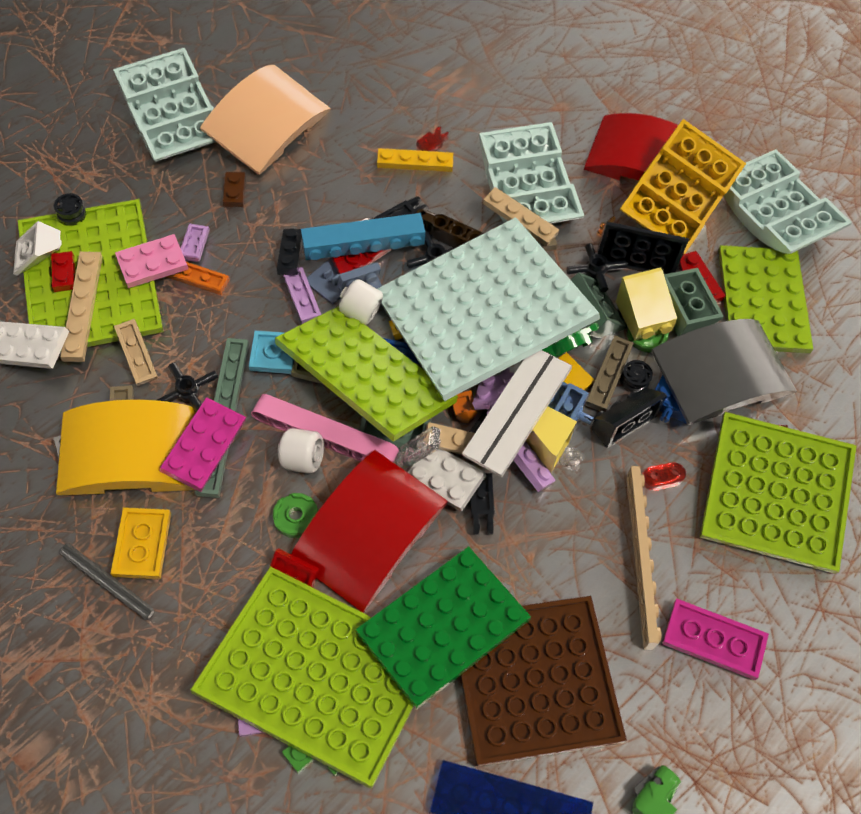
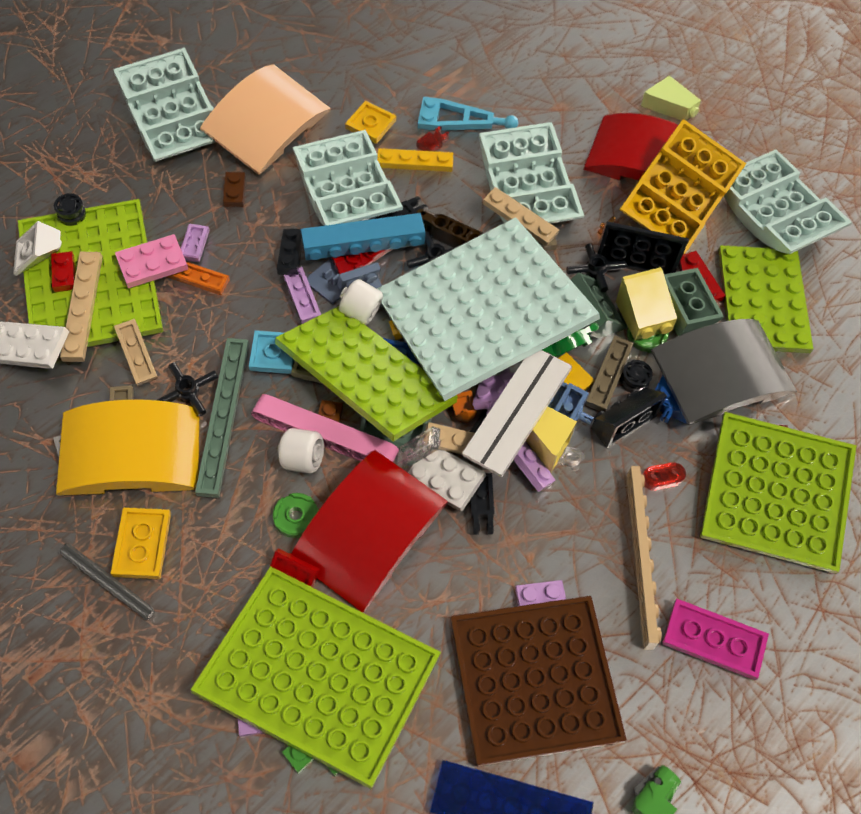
dark pink plate [160,397,246,492] -> none
green plate [356,546,531,710] -> none
none -> light aqua slope [293,130,403,226]
none -> dark orange plate [318,400,343,423]
none -> yellow plate [345,101,396,144]
none -> medium azure plate [418,97,519,131]
none -> lavender plate [515,580,566,606]
none -> yellowish green slope [641,76,701,121]

